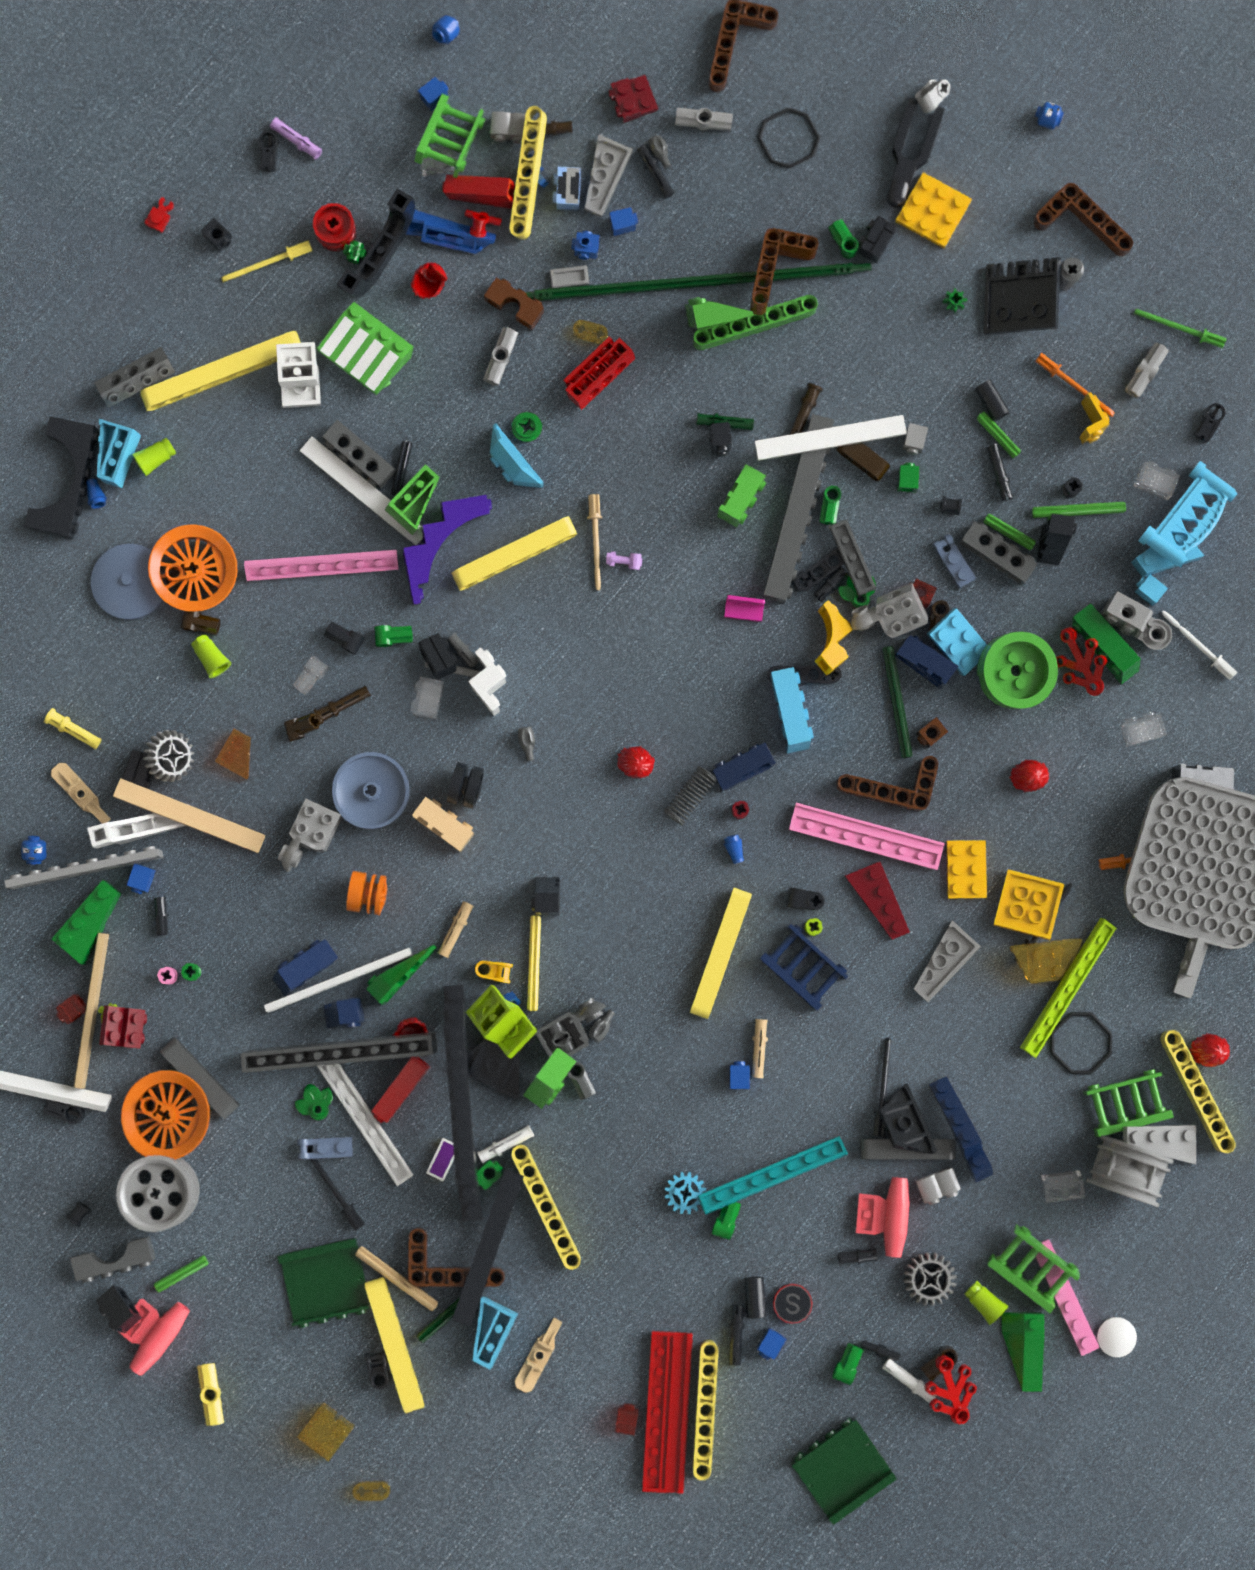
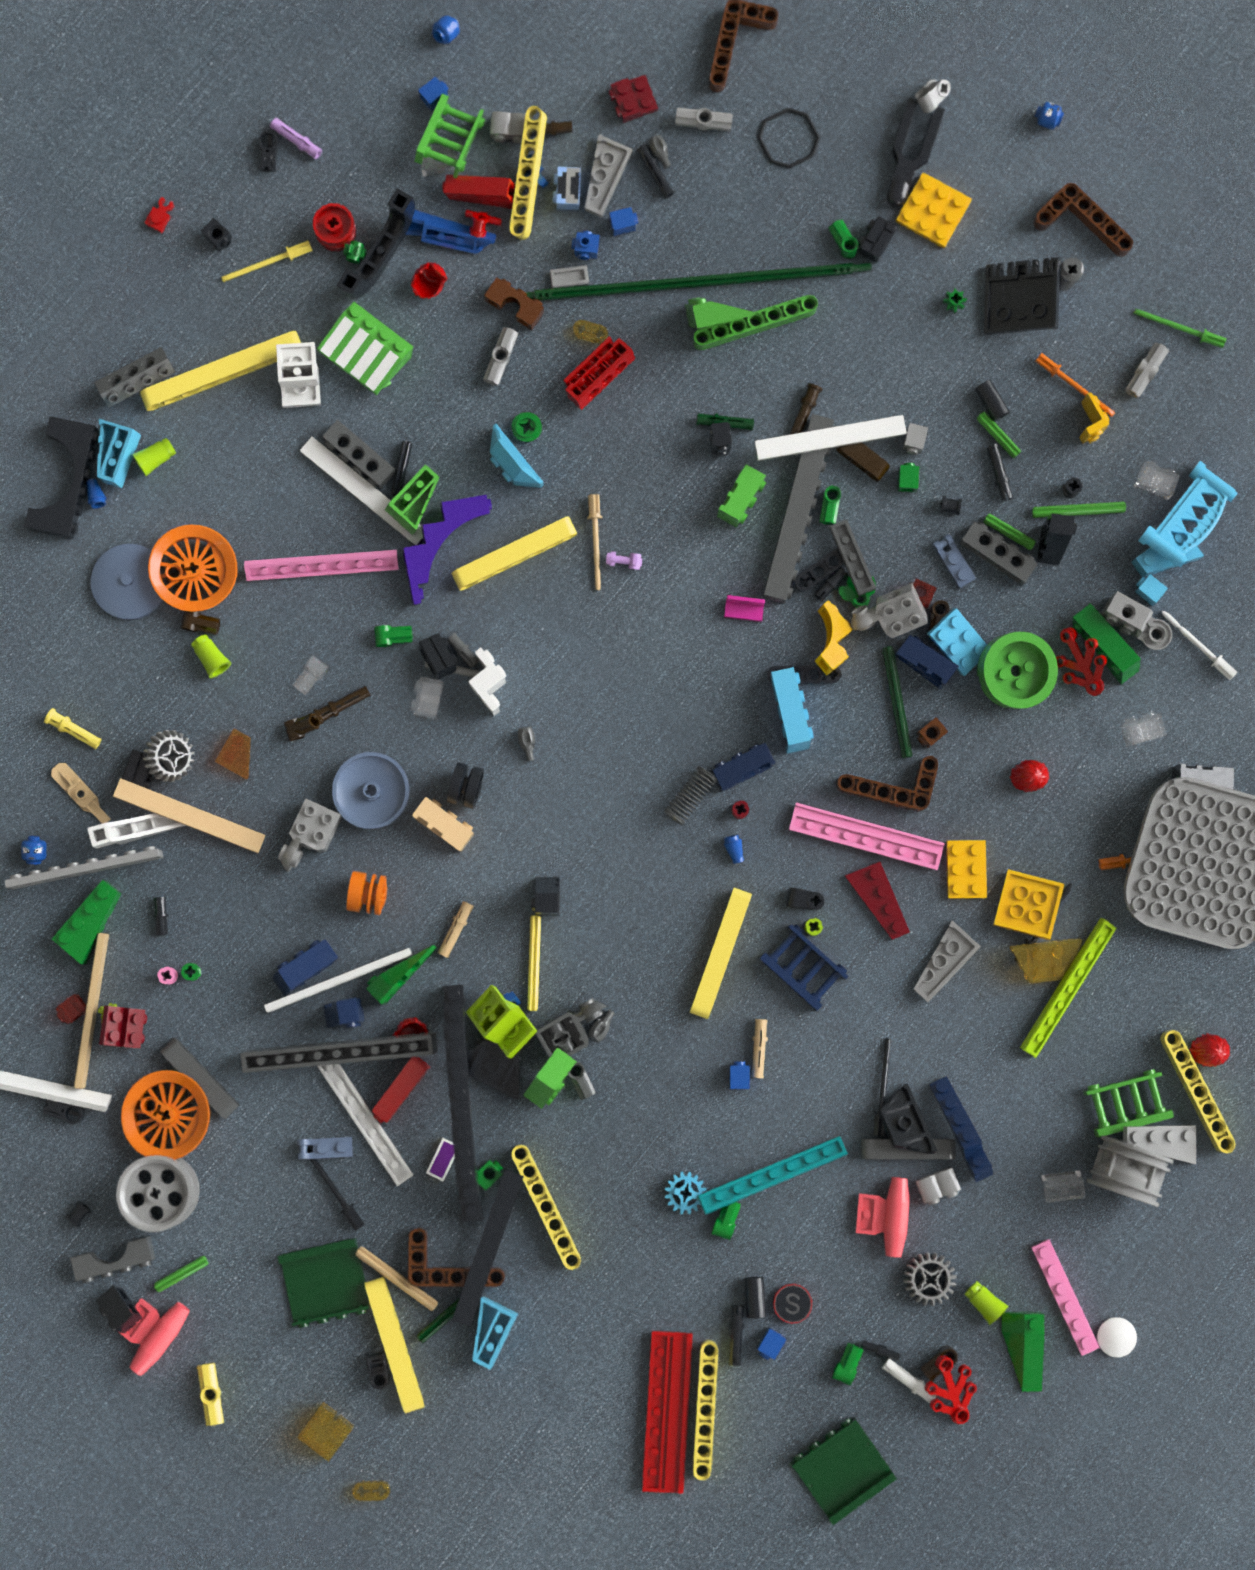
blue brick [127,863,156,894] -> none
green plate [295,1084,333,1120] -> none
black piece [324,622,365,655] -> none
yellow piece [475,961,513,984] -> none
white pin [477,1125,534,1163] -> none
tan piece [515,1318,562,1393] -> none
clear red brick [615,1403,639,1435] -> none
red hair [617,746,655,779] -> none
reddish brown beam [750,228,818,315] -> none
black axle [838,1248,878,1264] -> none
bright green fence [987,1224,1079,1313] -> none
black piece [1050,1012,1112,1074] -> none
light grey bracket [1173,938,1209,998] -> none
black piece [1194,403,1226,442] -> none

